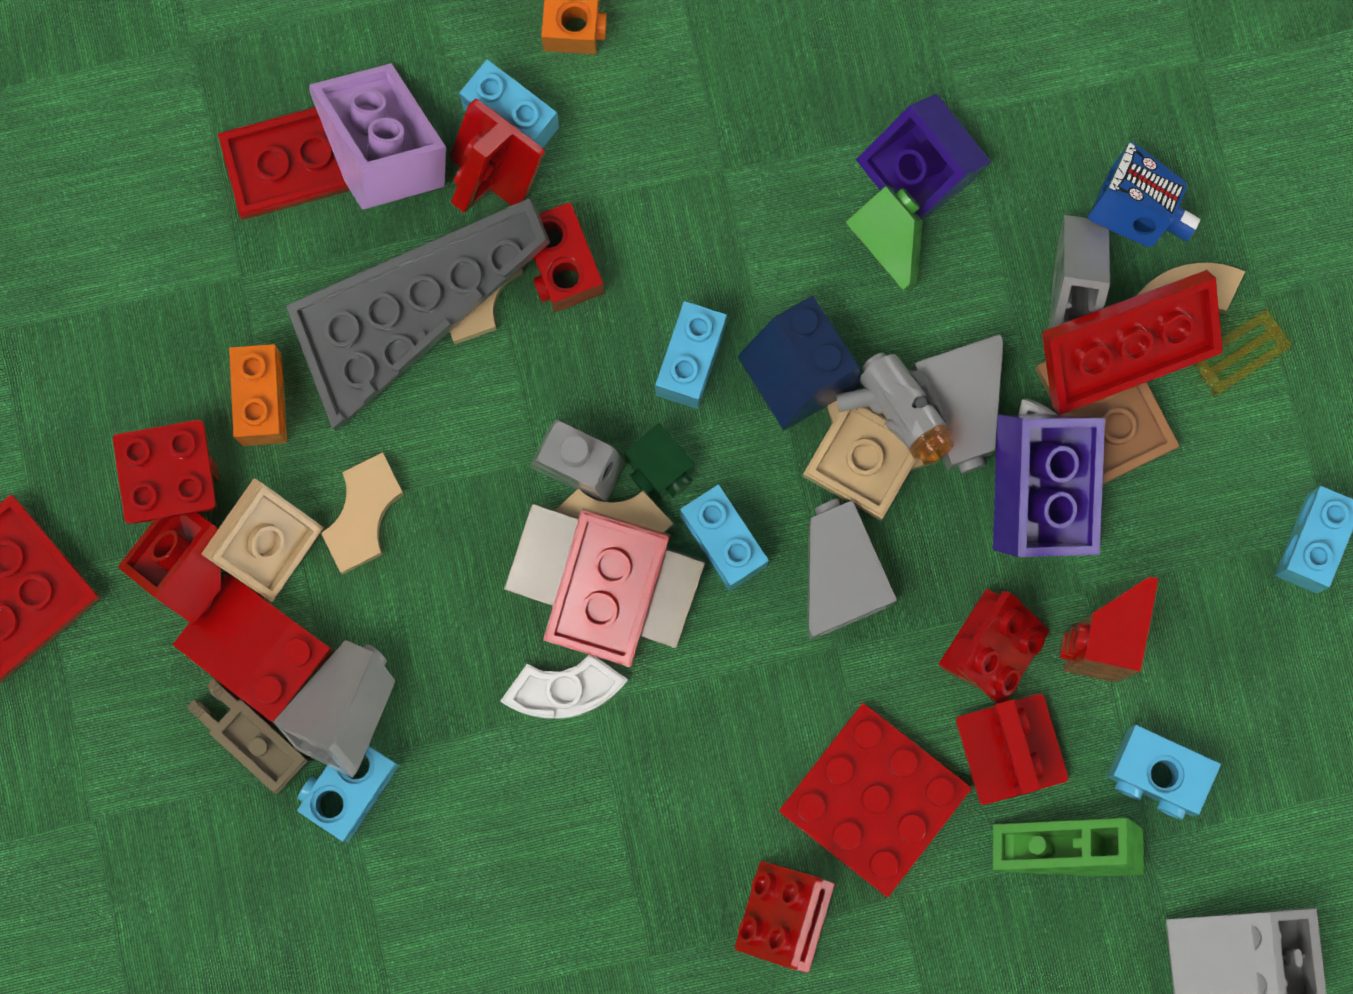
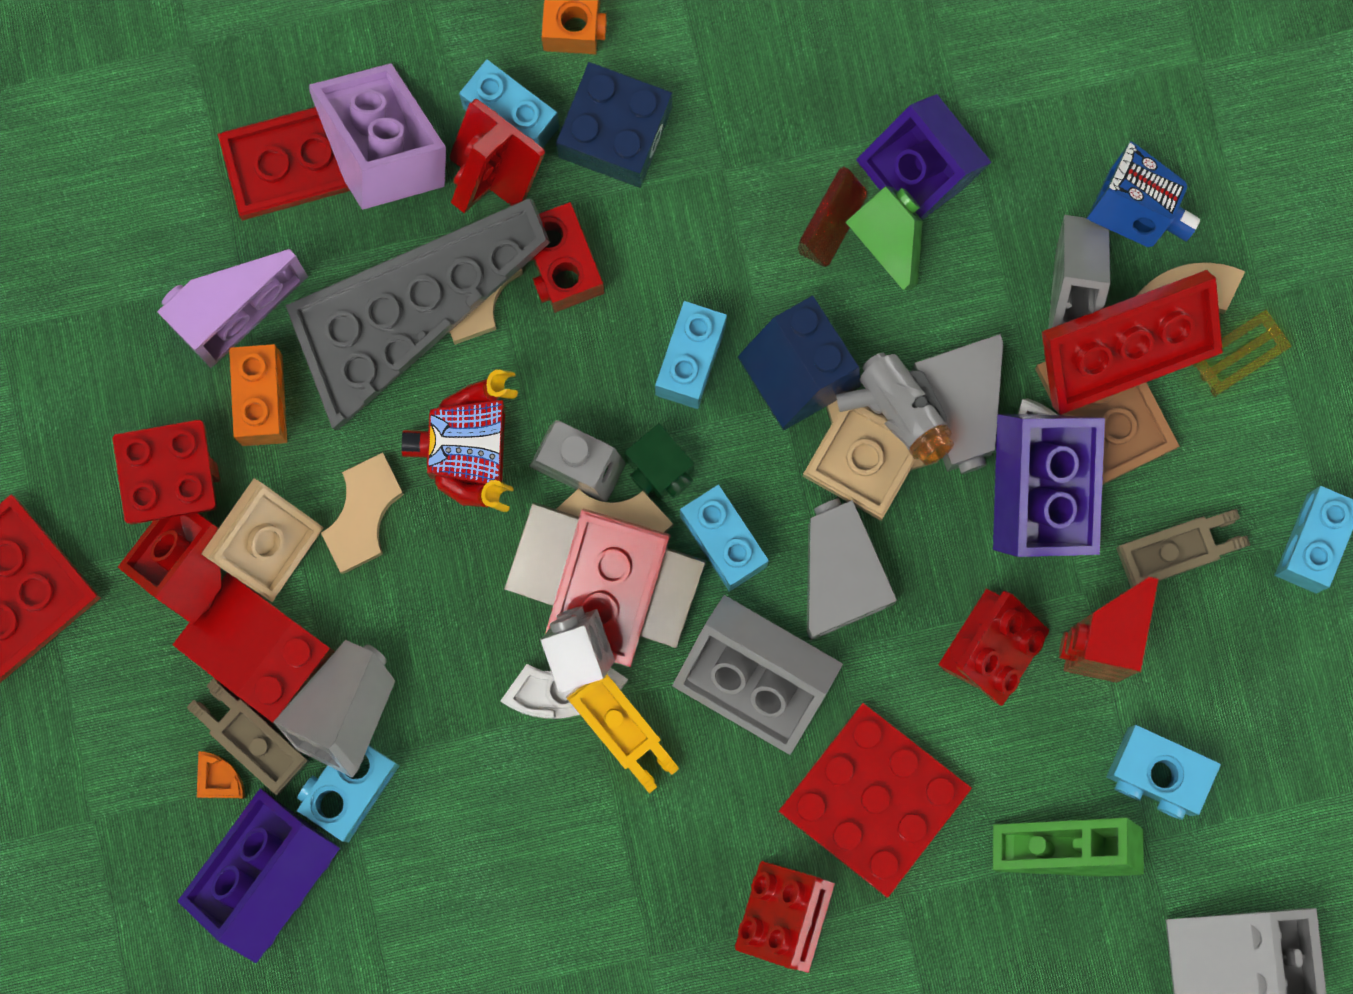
red bracket [955,694,1068,805] -> none
none -> lavender slope [157,249,308,368]
none -> dark purple slope [177,788,340,964]
none -> orange tile [197,751,245,799]
none -> torso [401,370,518,512]
none -> brick [541,606,615,693]
none -> dark blue brick [556,62,672,188]
none -> yellow hinge [566,674,679,794]
none -> light grey slope [672,595,843,755]
none -> clear red slope [798,166,867,267]
none -> dark tan hinge [1116,509,1250,588]

